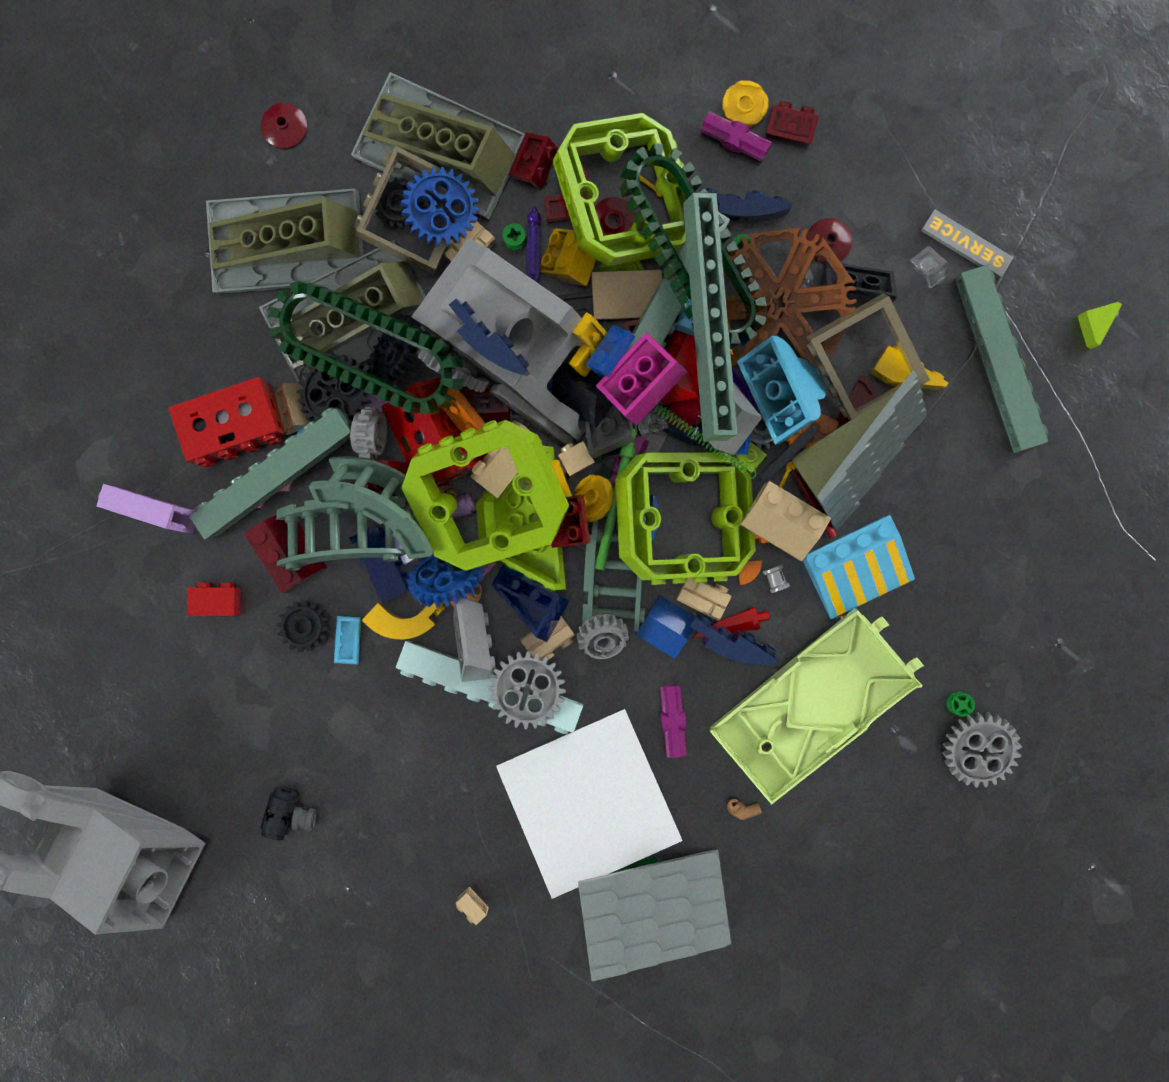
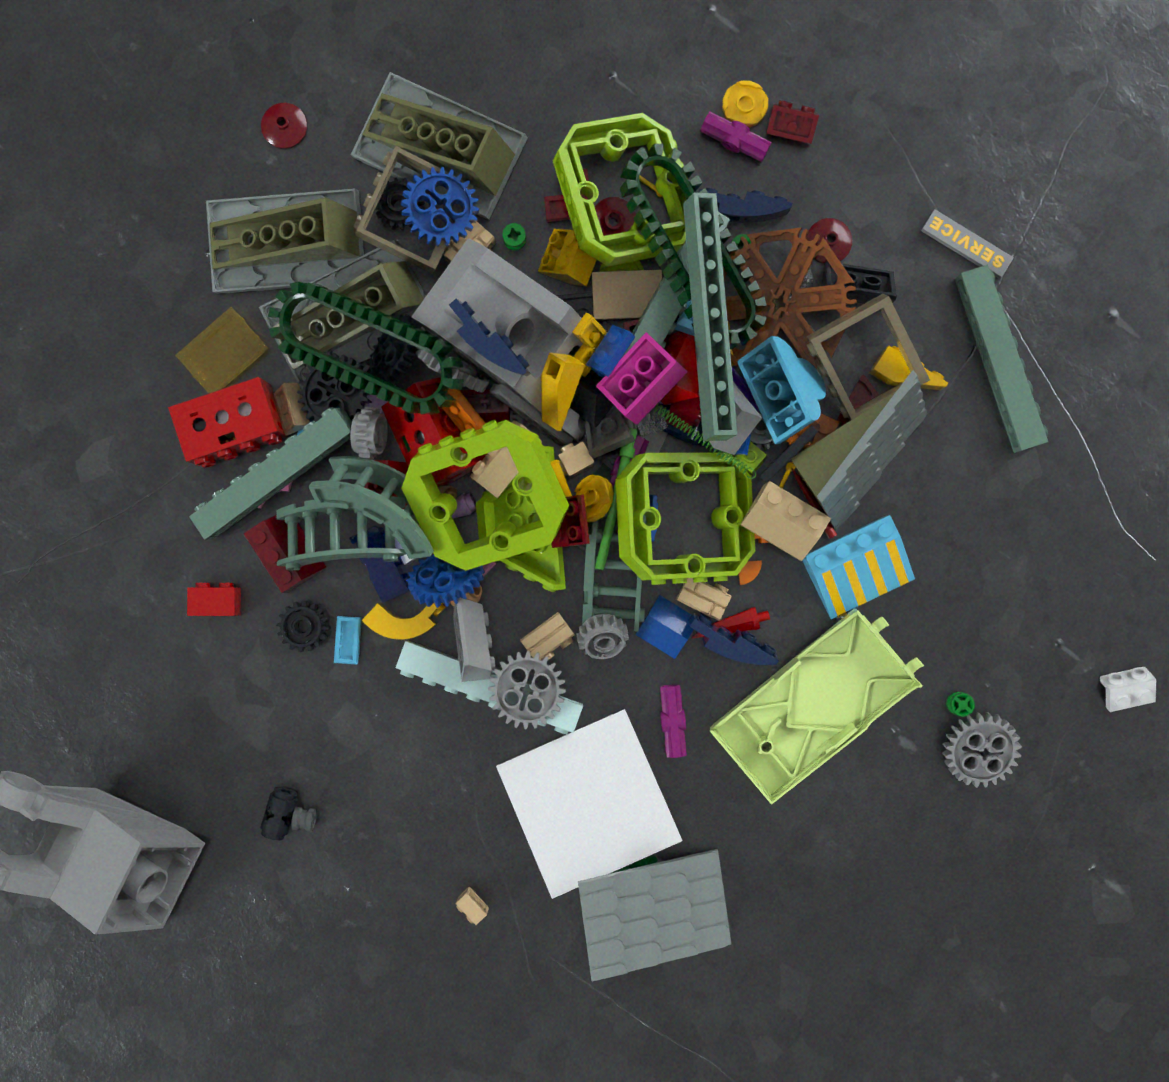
lavender slope [96,484,196,534] -> none
clear blue wedge [492,564,570,642] -> none
dark red bracket [509,132,558,189] -> none
dark purple wheel [526,206,541,284] -> none
medium nougat arm [727,799,762,820] -> none
light grey bush [763,564,790,593] -> none
clear bracket [911,246,948,288] -> none
lime slope [1077,302,1122,349] -> none
none -> clear yellow piece [175,307,269,393]
none -> yellow slope [541,353,585,431]
none -> white bracket [1100,667,1156,712]

